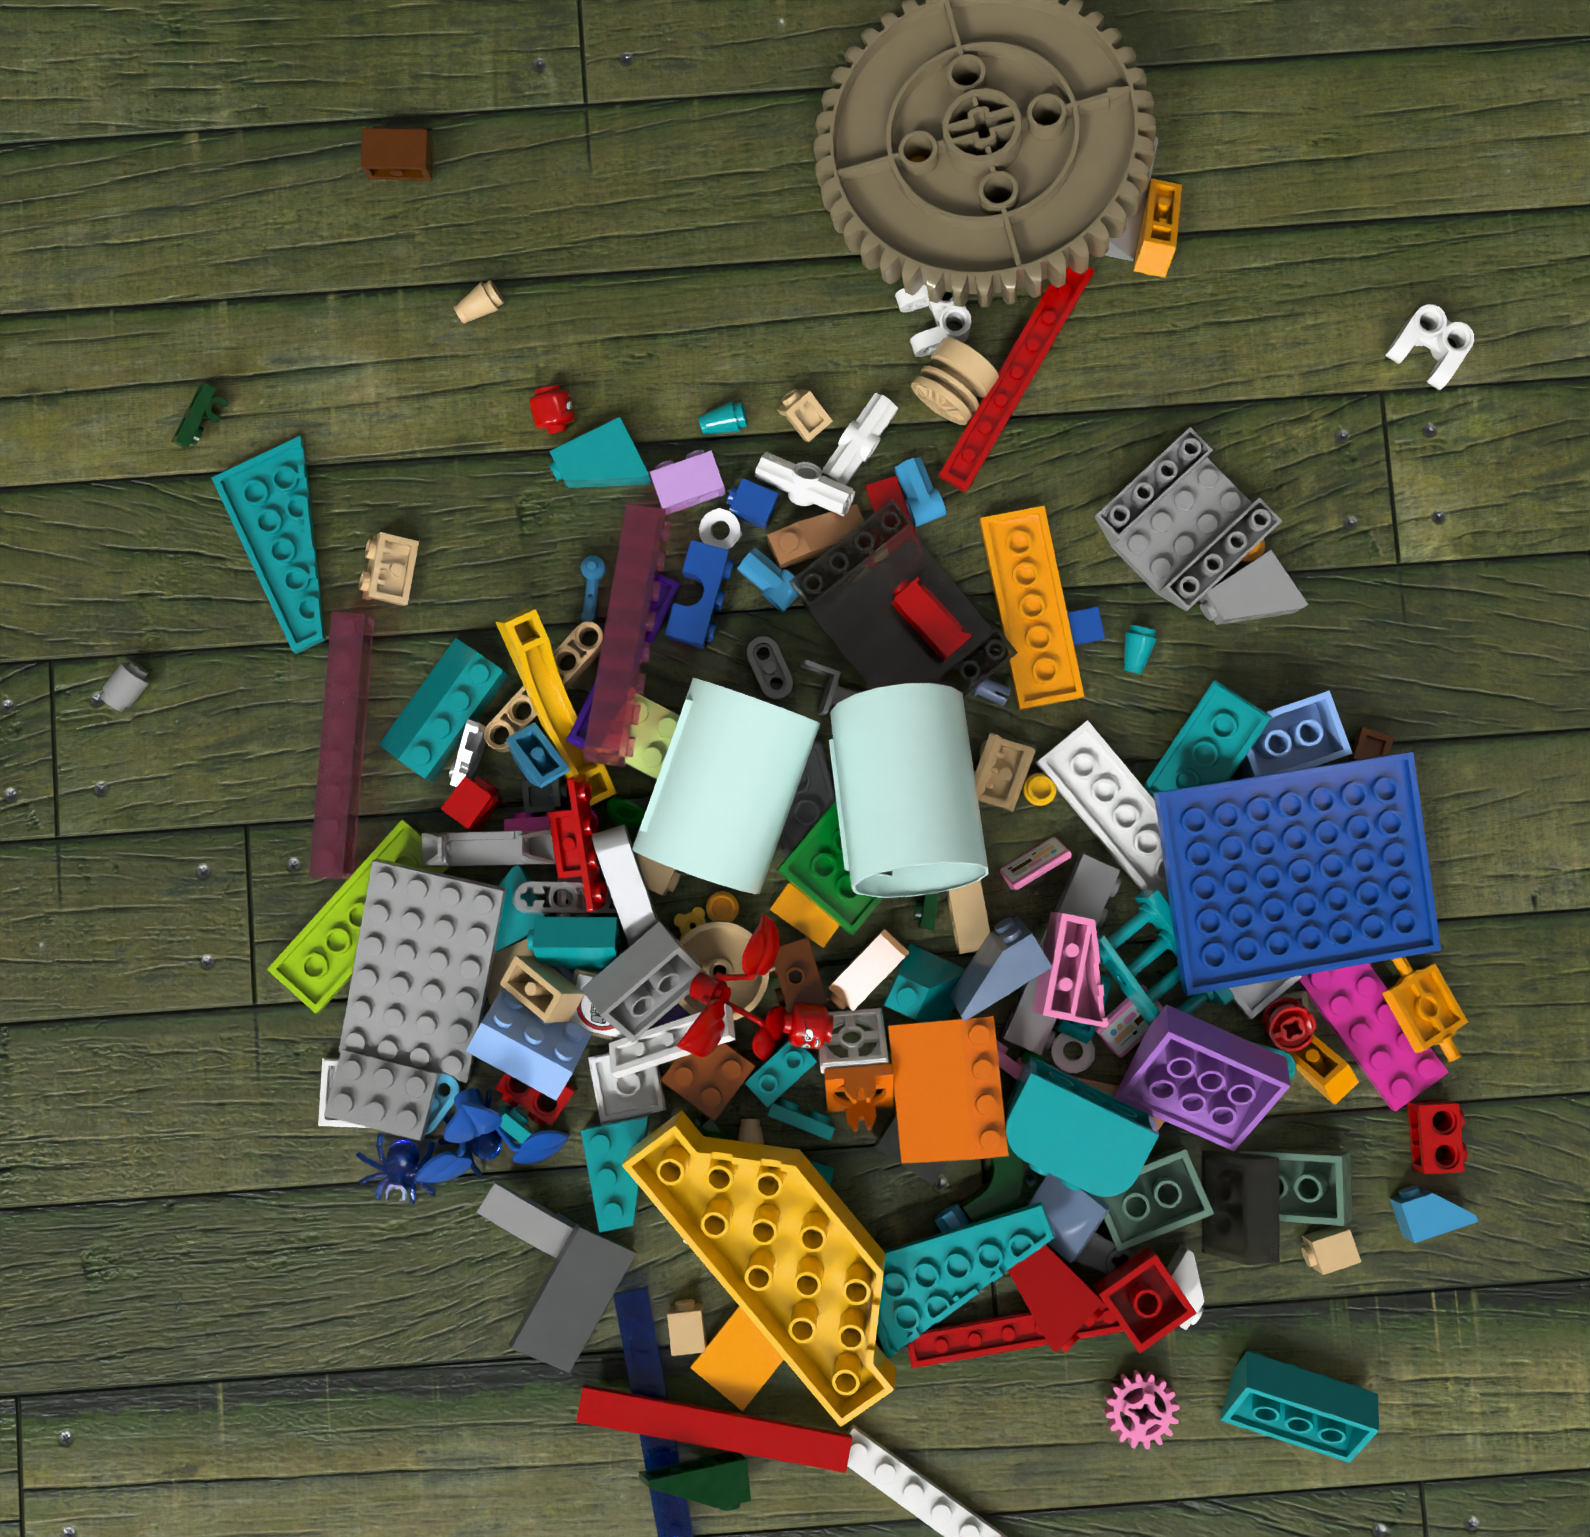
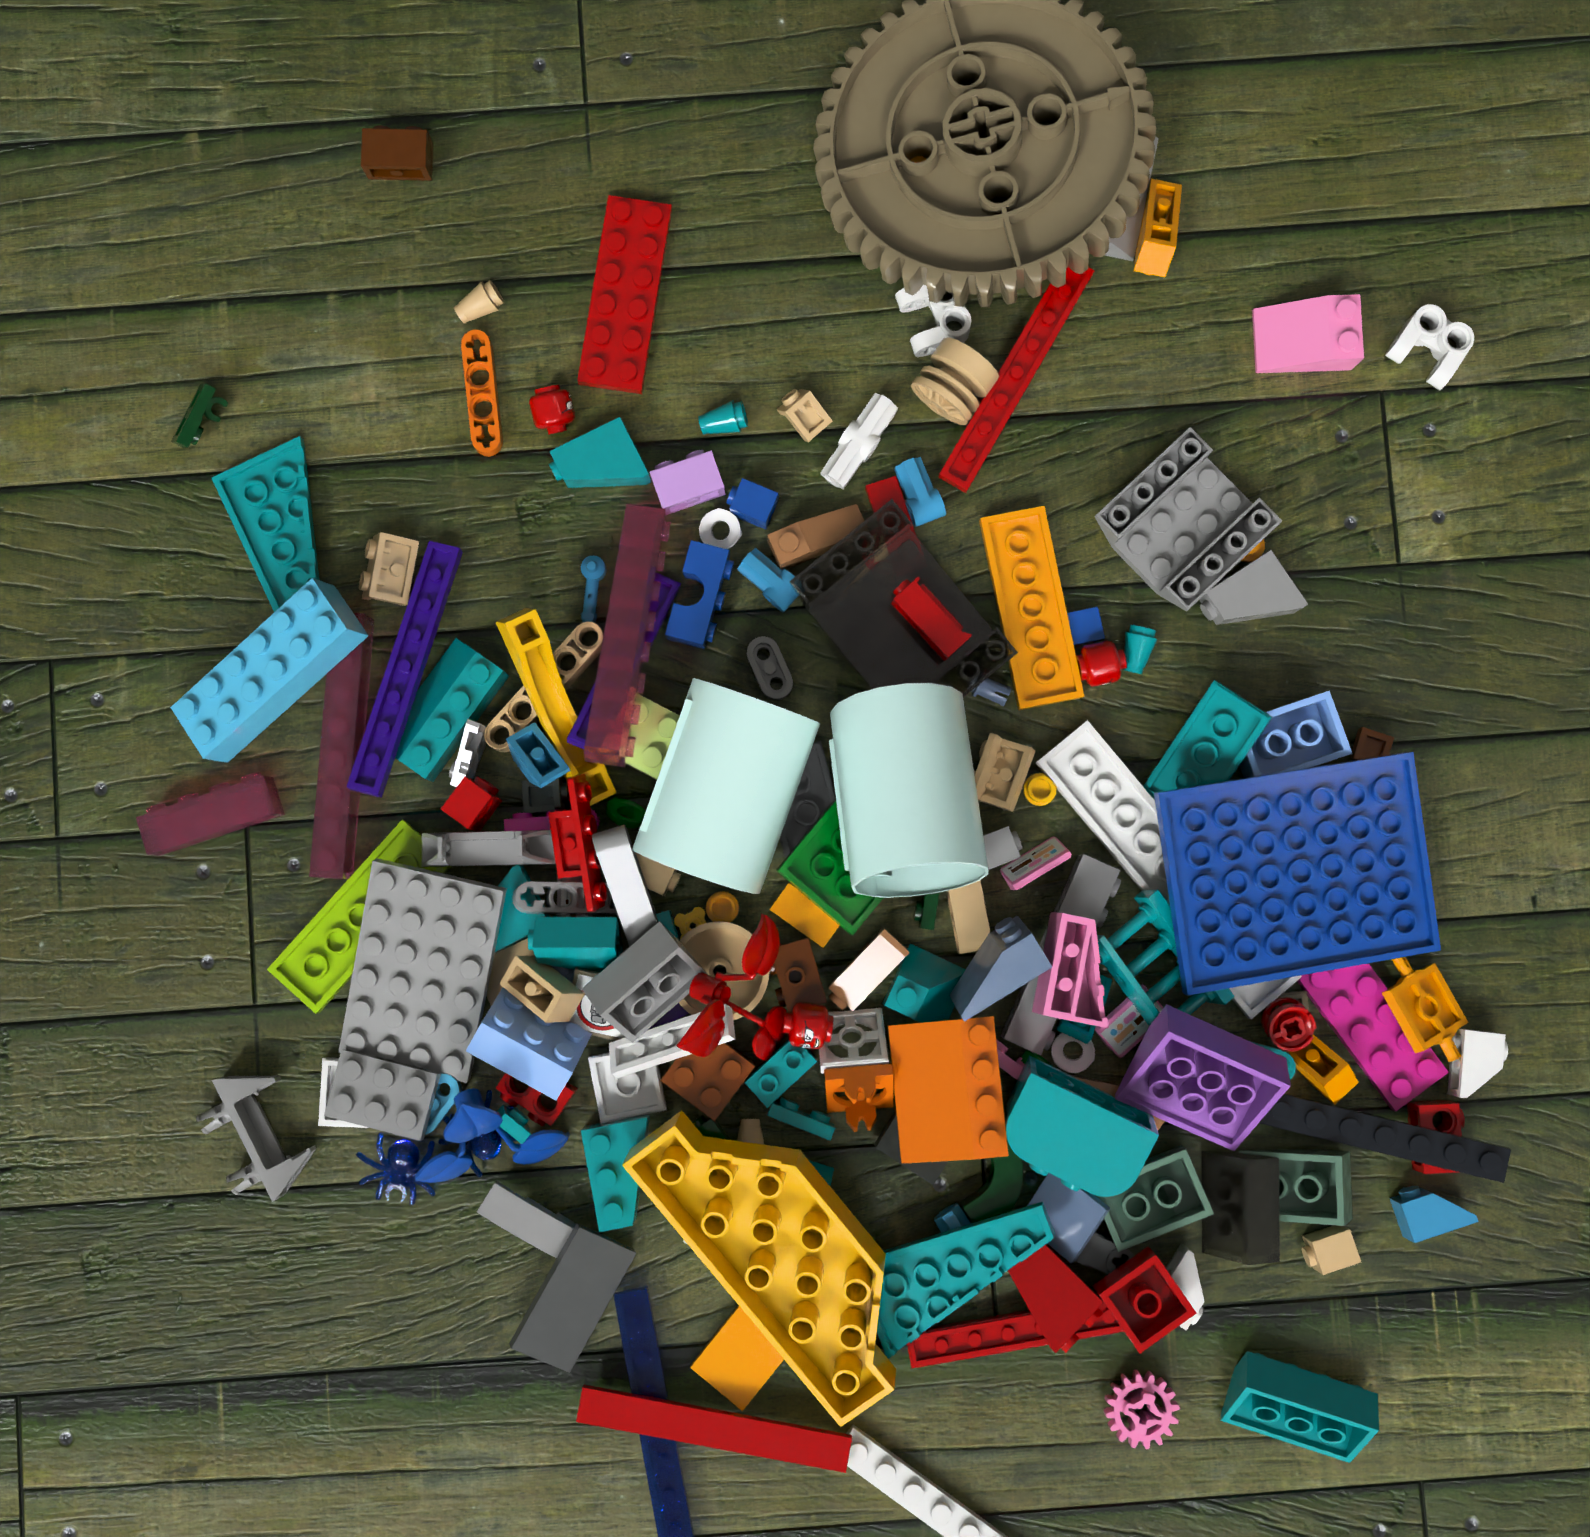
light grey brick [100,662,150,712] -> none
dark green slope [639,1451,751,1511] -> none
tan brick [667,1299,707,1356] -> none
white piece [755,452,855,516] -> none
light grey bracket [799,660,858,716] -> none
none -> clear pink brick [136,772,285,856]
none -> medium azure brick [170,578,369,763]
none -> light grey hose [196,1076,316,1202]
none -> dark purple plate [346,541,463,798]
none -> orange beam [461,330,503,457]
none -> red plate [577,195,672,394]
none -> teal tile [656,910,680,941]
none -> light grey brick [983,826,1023,870]
none -> red head [1076,640,1127,687]
none -> bright pink slope [1252,294,1364,373]
none -> black plate [1259,1094,1511,1183]
none -> white slope [1447,1028,1508,1098]

